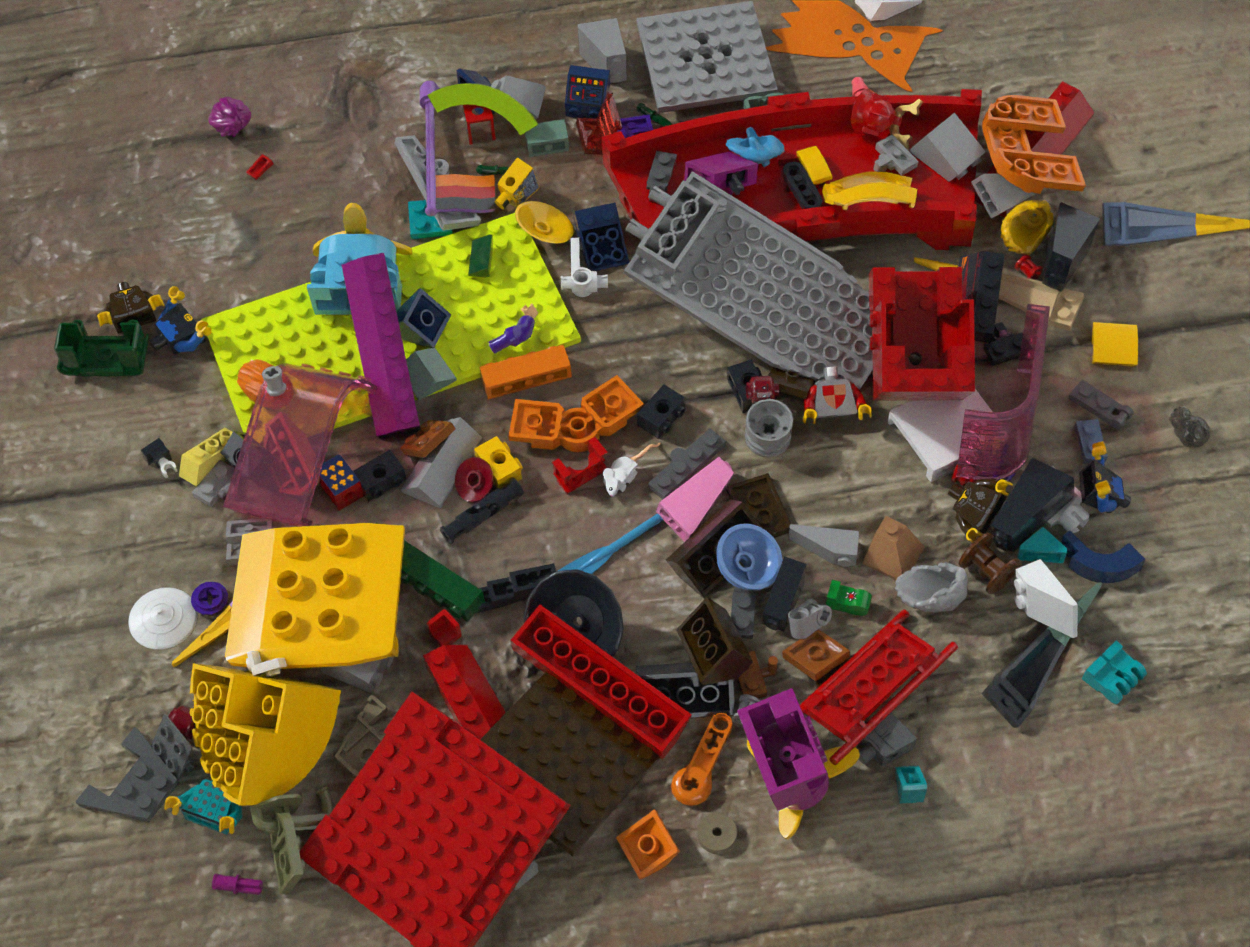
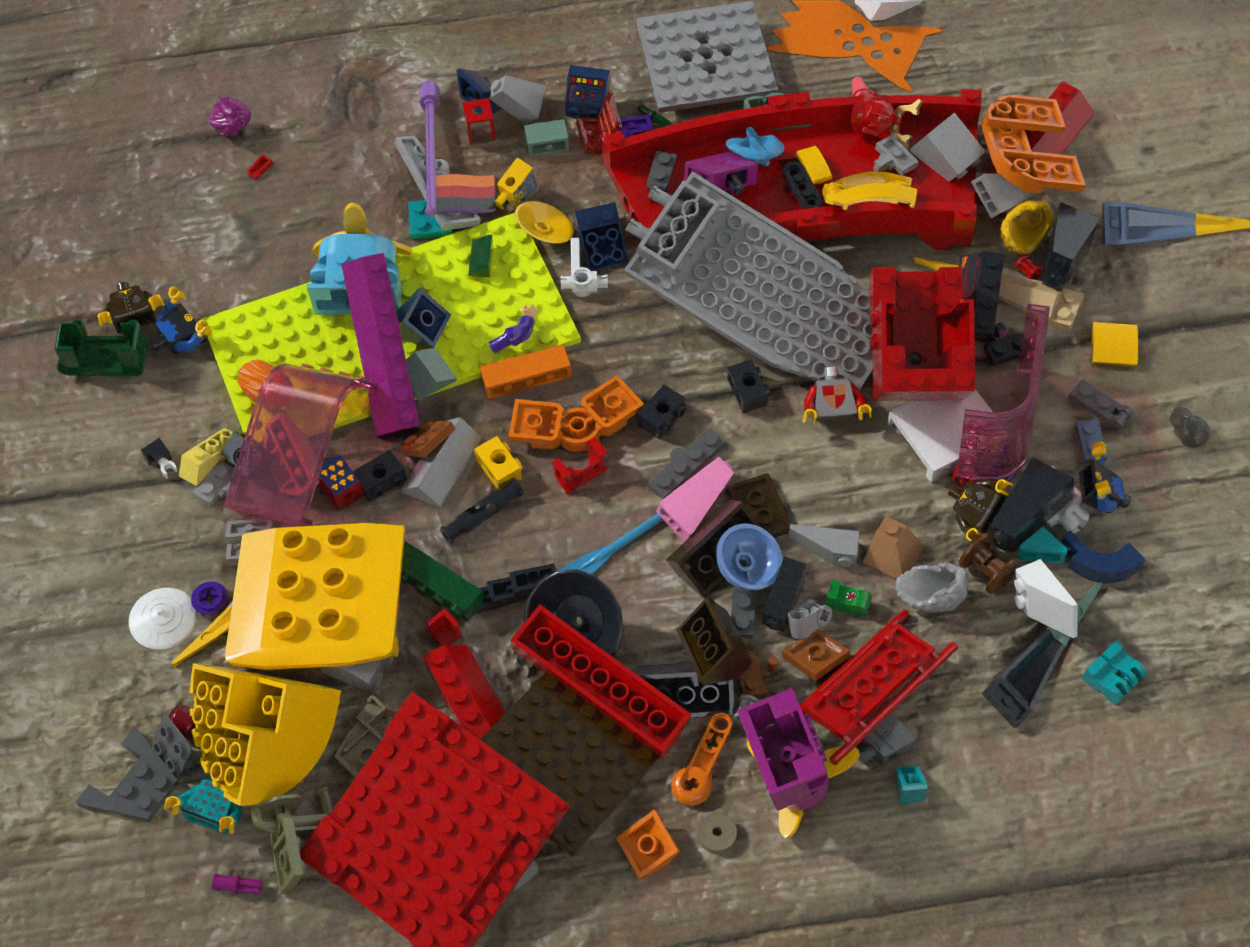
white bracket [246,651,287,677] -> none
light grey bush [262,366,287,396] -> none
lime tile [427,83,539,135] -> none
dark red dish [455,457,493,502] -> none
dark green piece [476,165,509,175] -> none
light grey slope [578,18,627,83] -> none
white animal [603,442,661,497] -> none
light grey wheel [745,399,793,458] -> none
dark red head [746,376,779,404] -> none
dark brown plate [768,367,815,399] -> none

